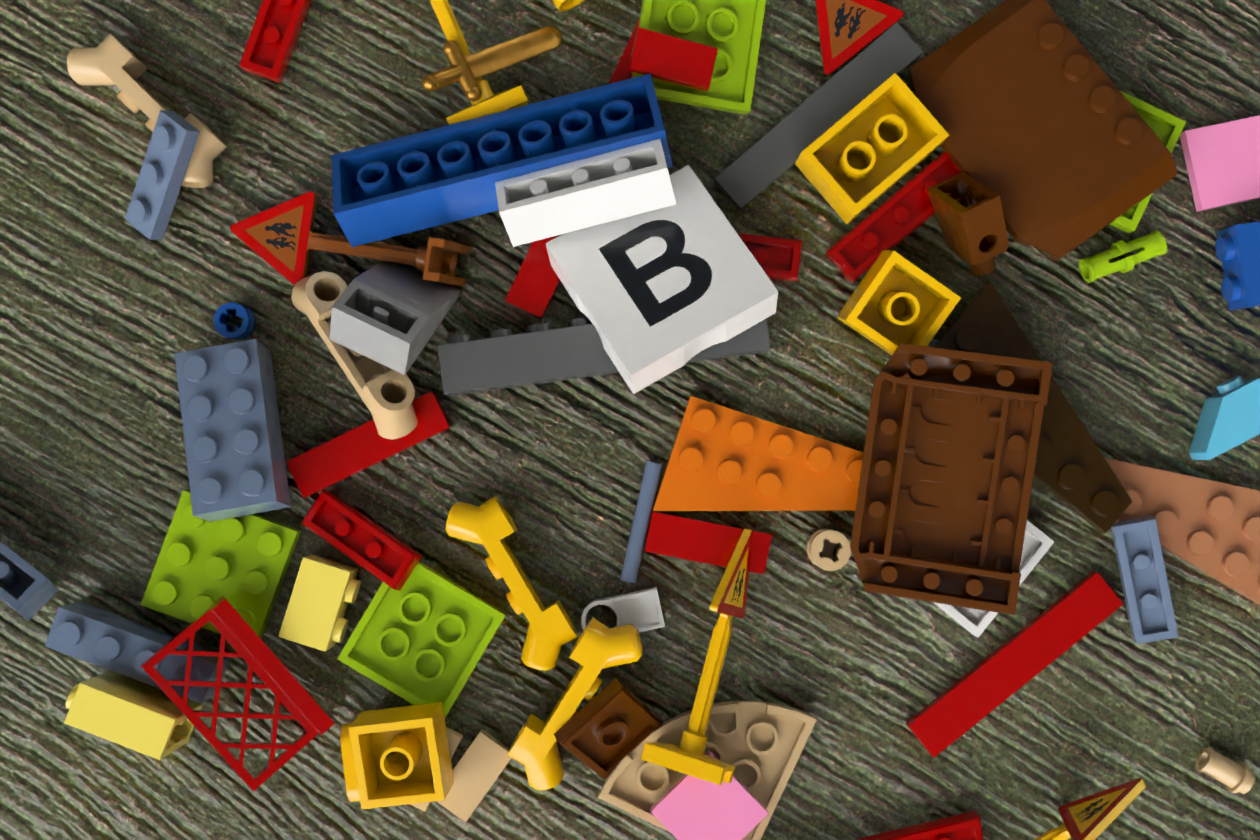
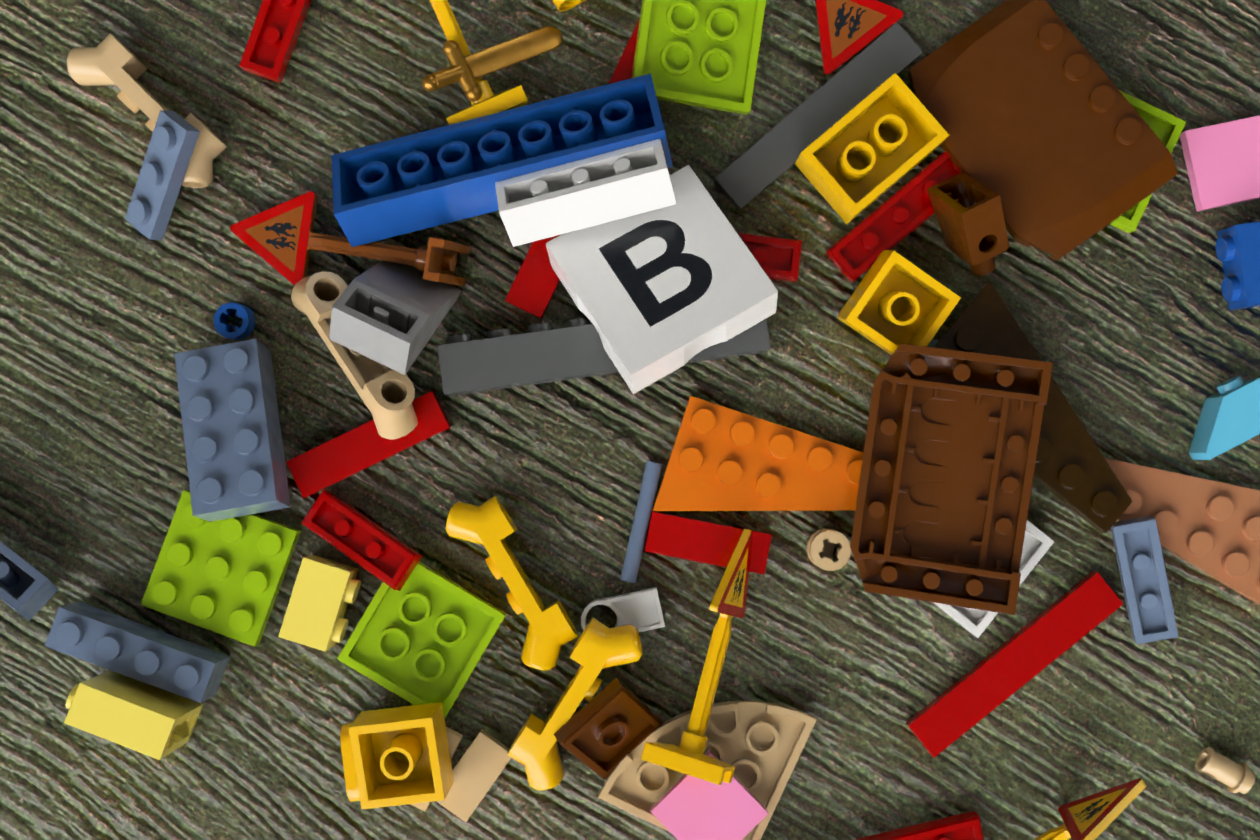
red fence [141,596,335,792] -> none
red tile [628,27,718,91] -> none
lime pin [1078,230,1167,283] -> none

